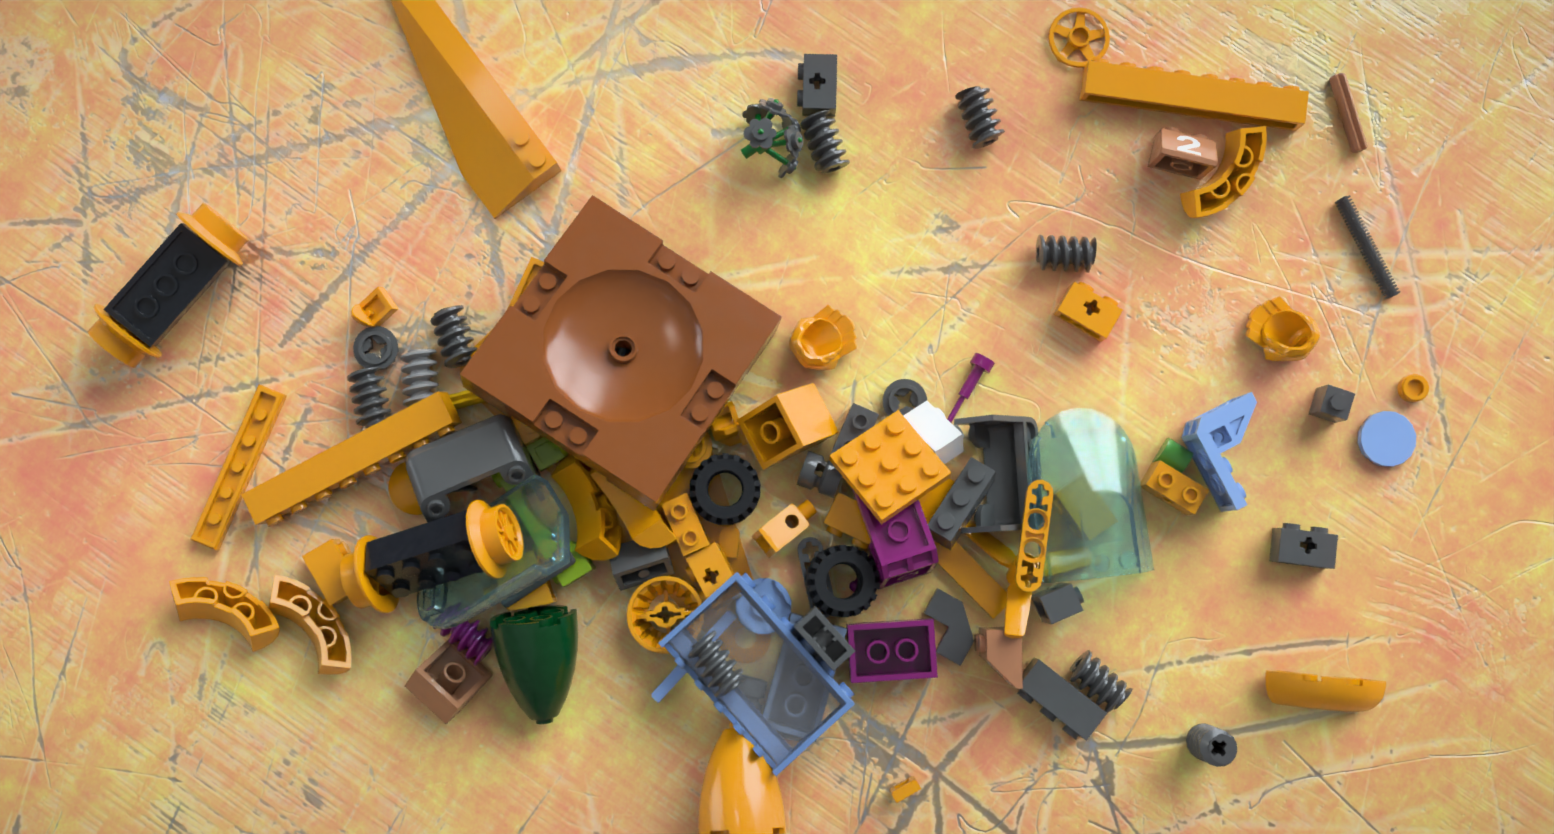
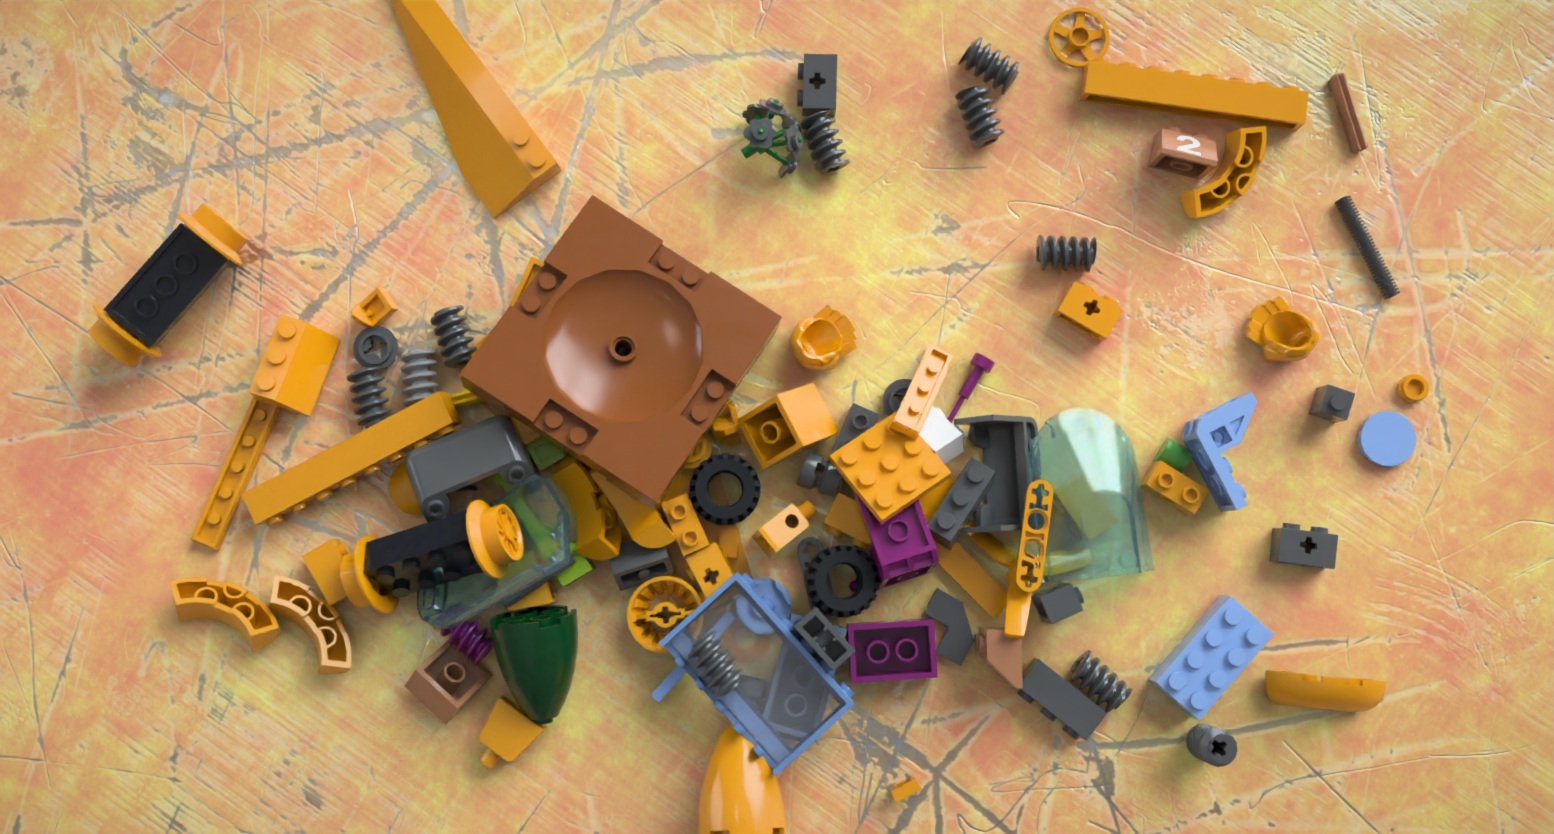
none -> light orange slope [249,314,341,417]
none -> light orange torso [478,695,547,769]
none -> tile [890,343,954,440]
none -> dark grey piece [958,37,1019,95]
none -> light blue brick [1148,595,1274,721]

